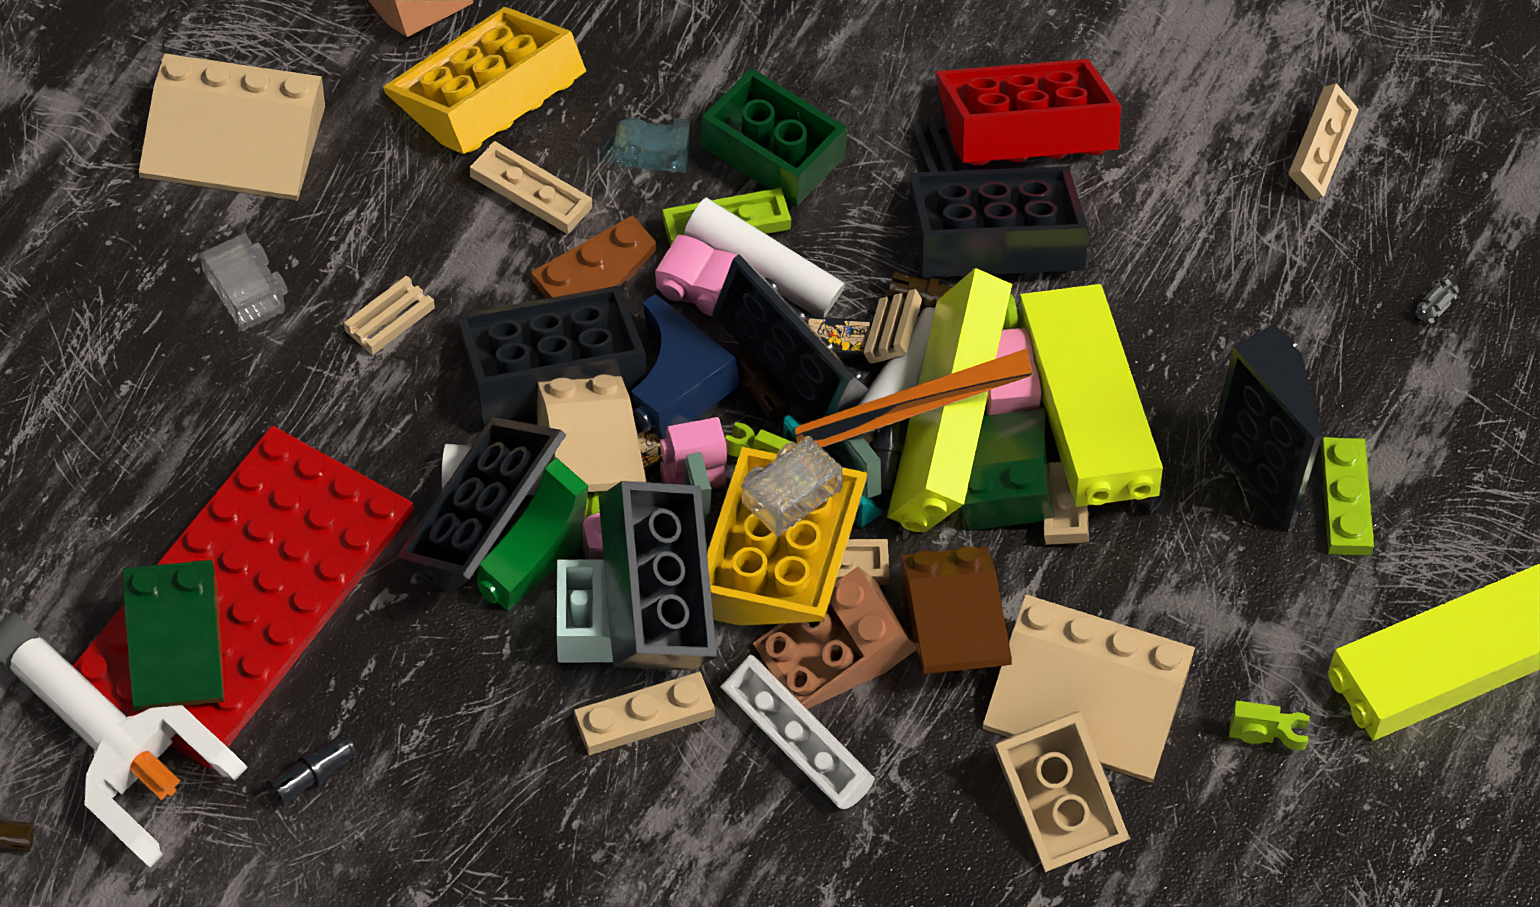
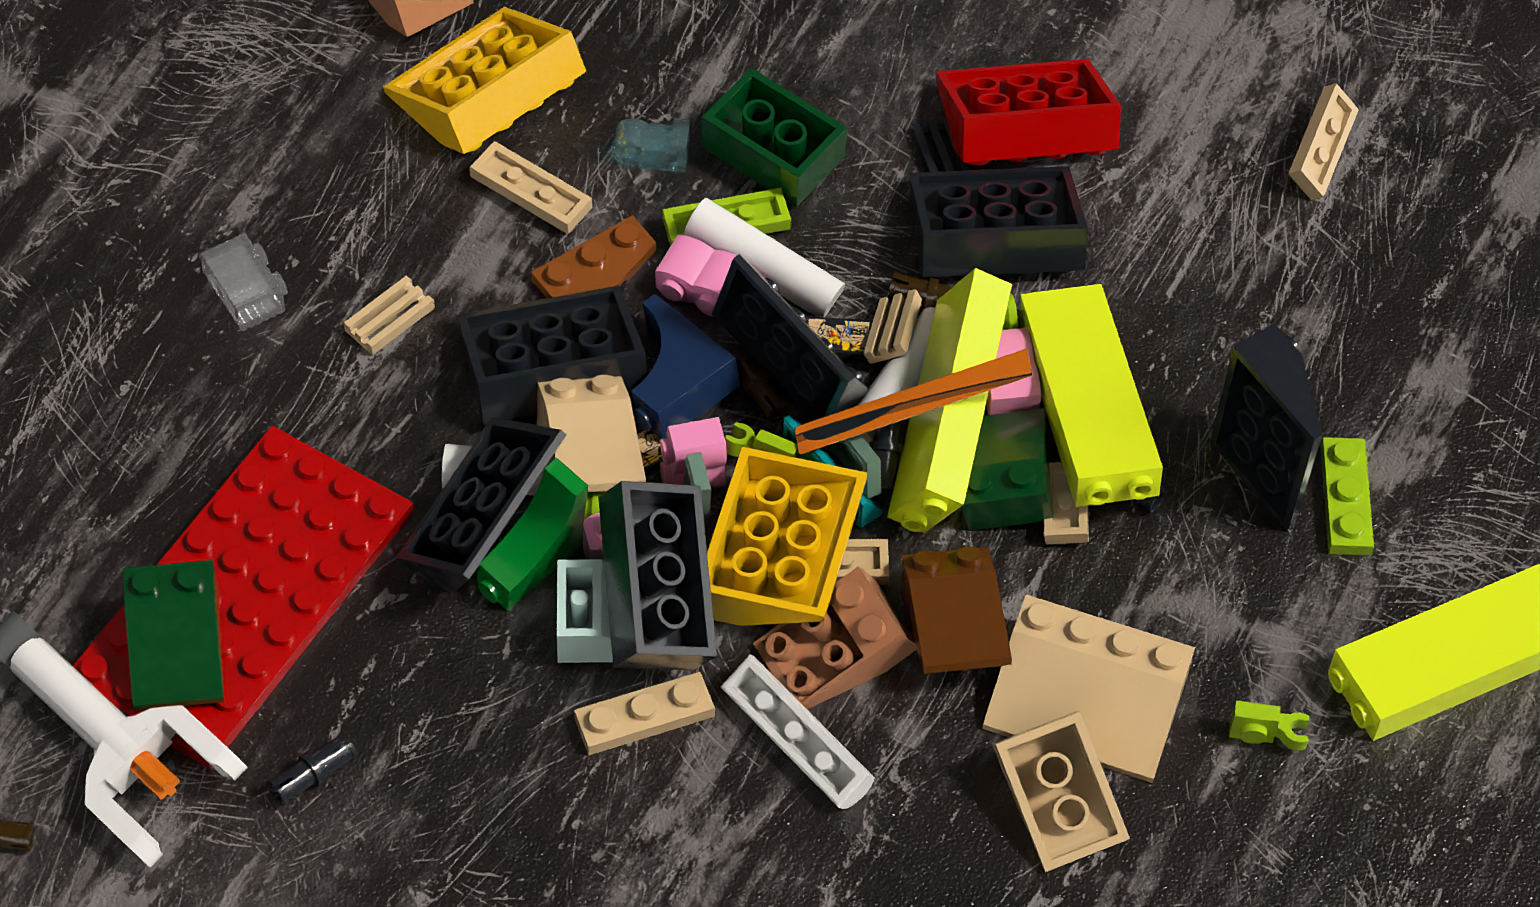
tan slope [139,54,325,201] -> none
clear brick [741,436,843,536] -> none
dark grey piece [1415,279,1459,324] -> none

